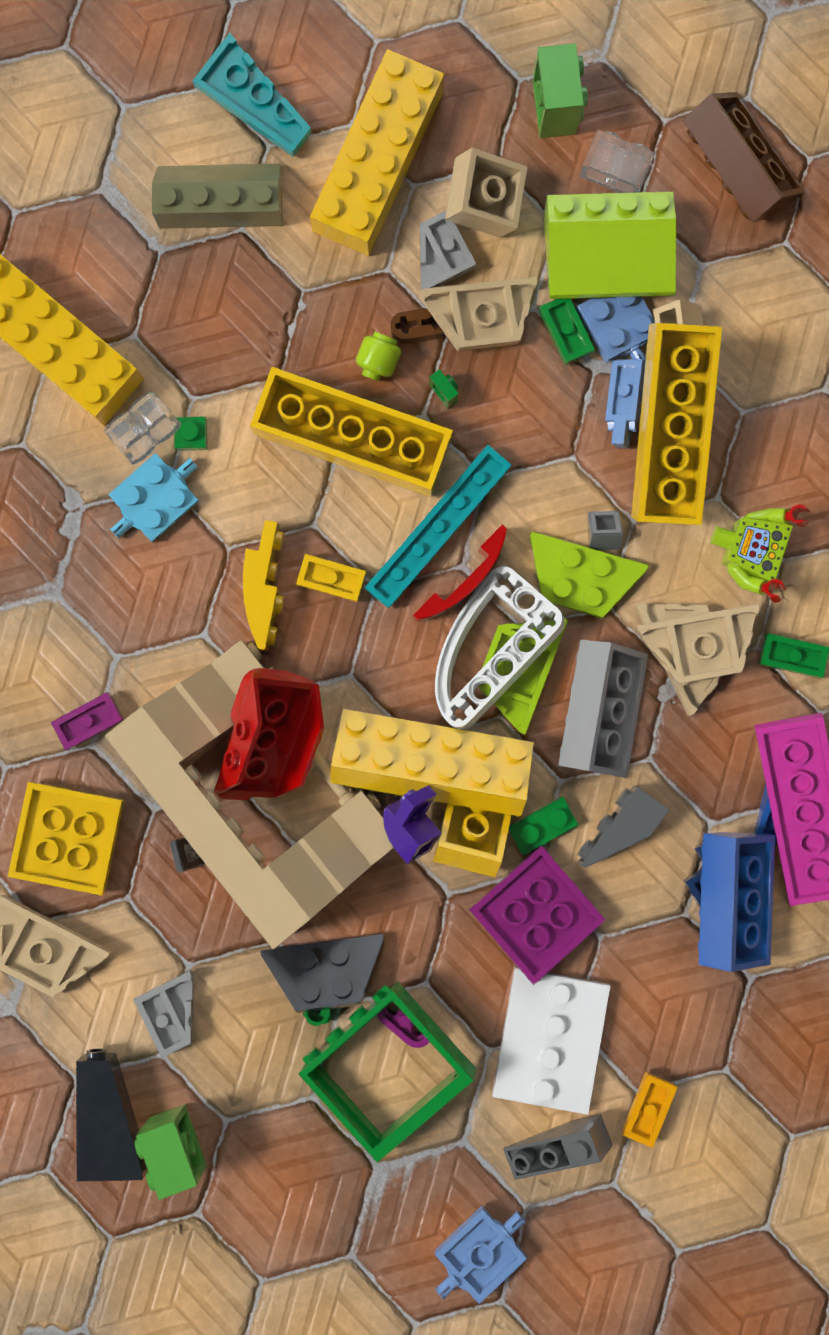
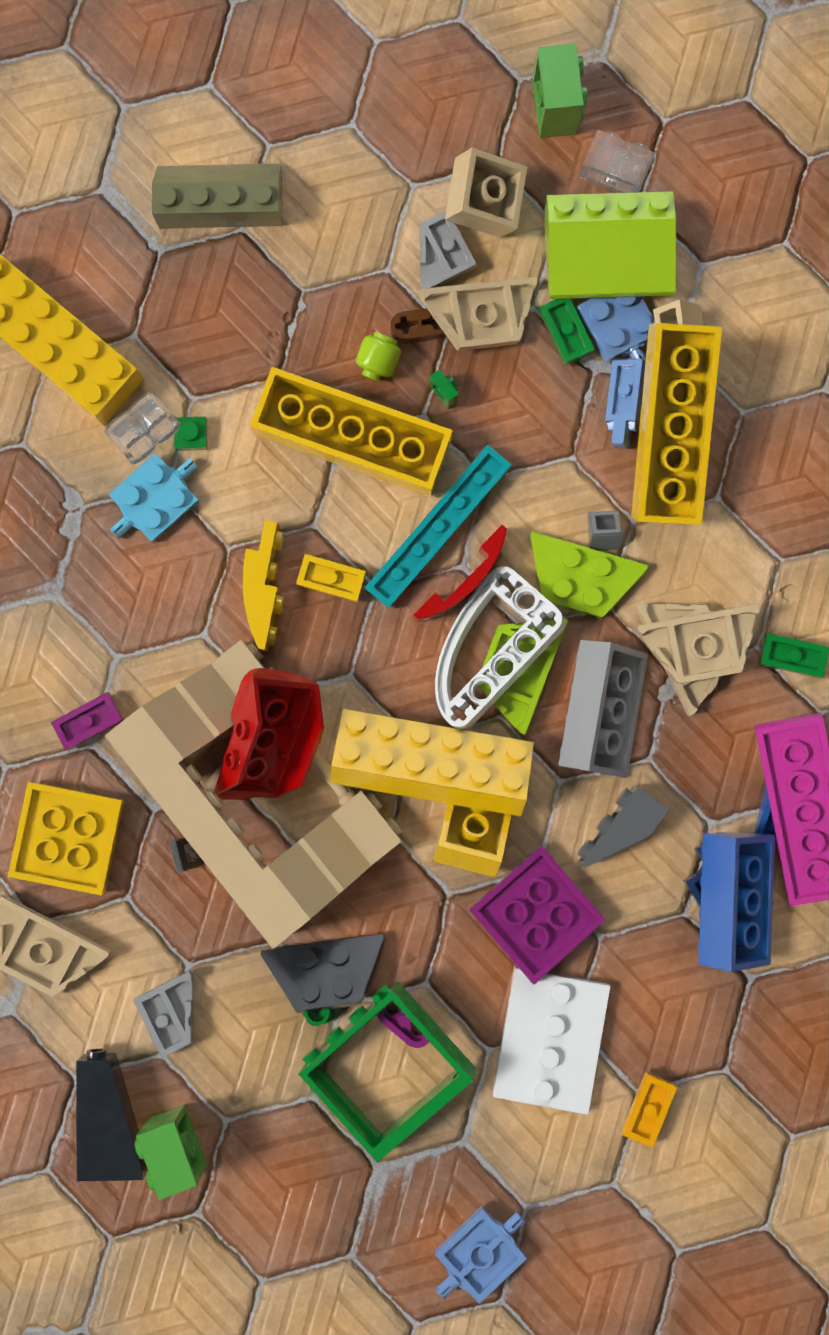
teal wing [193,32,312,157] -> none
yellow brick [310,49,444,256] -> none
dark purple brick [383,785,442,864] -> none
dark grey slope [503,1114,613,1180] -> none
green plate [508,796,579,855] -> none
reddish brown slope [683,92,805,223] -> none
lime torso [710,504,810,603] -> none

